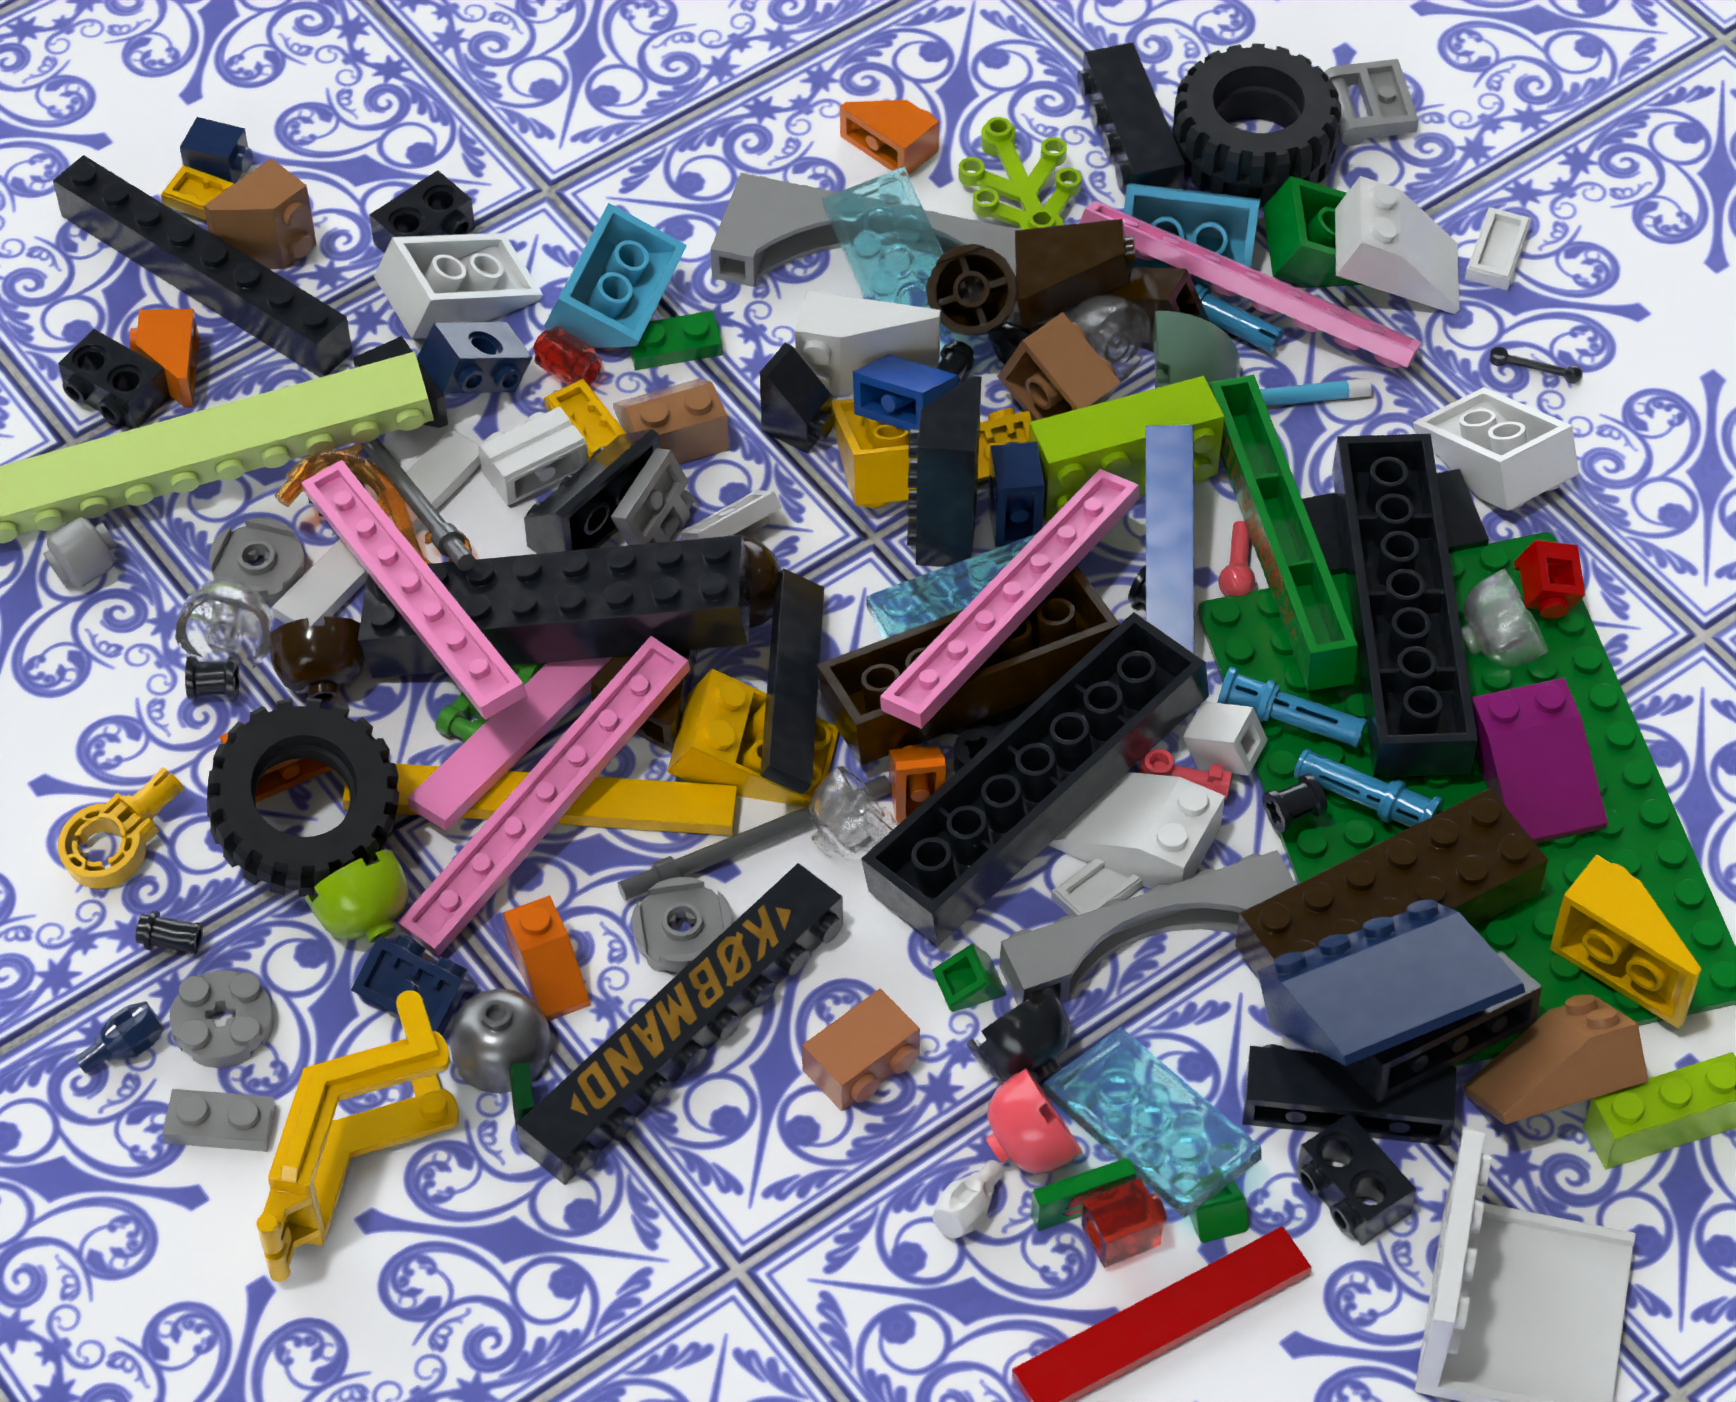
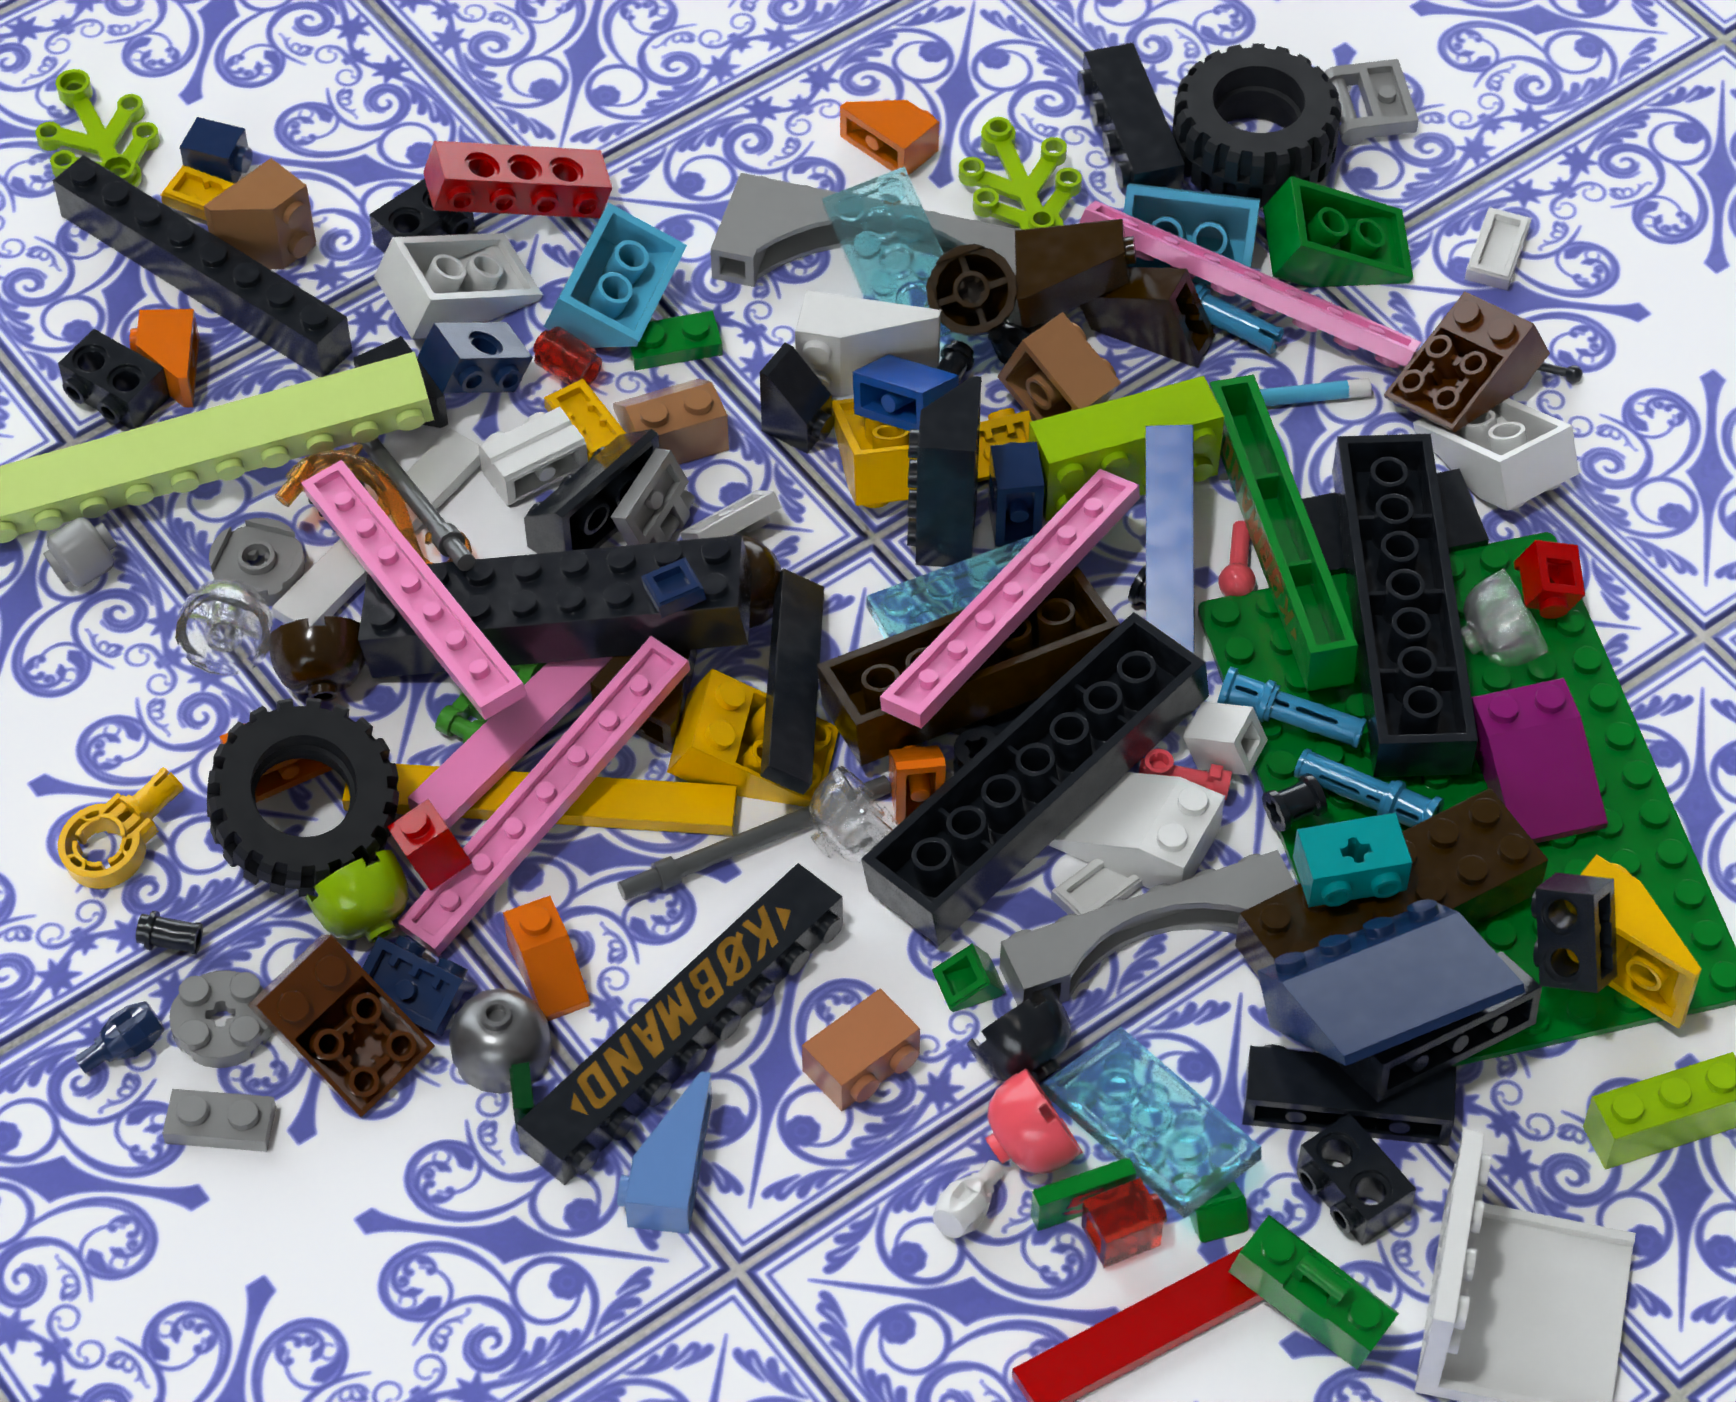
black bush [185,656,240,700] -> none
yellow piece [256,990,459,1282] -> none
light grey plate [632,877,732,972] -> none
clear cylinder [1068,294,1151,382] -> none
sand green brick [1153,311,1240,388] -> none
white slope [1335,176,1459,314] -> none
medium nougat slope [1464,995,1648,1125] -> none
none -> lime plant [35,69,160,187]
none -> reddish brown slope [248,935,435,1118]
none -> red brick [387,799,472,891]
none -> red brick [423,140,613,218]
none -> medium blue slope [617,1071,712,1234]
none -> dark blue tile [641,557,706,618]
none -> green piece [1228,1215,1399,1370]
none -> teal brick [1293,812,1412,907]
none -> reddish brown slope [1384,291,1550,433]
none -> black brick [1531,873,1617,993]

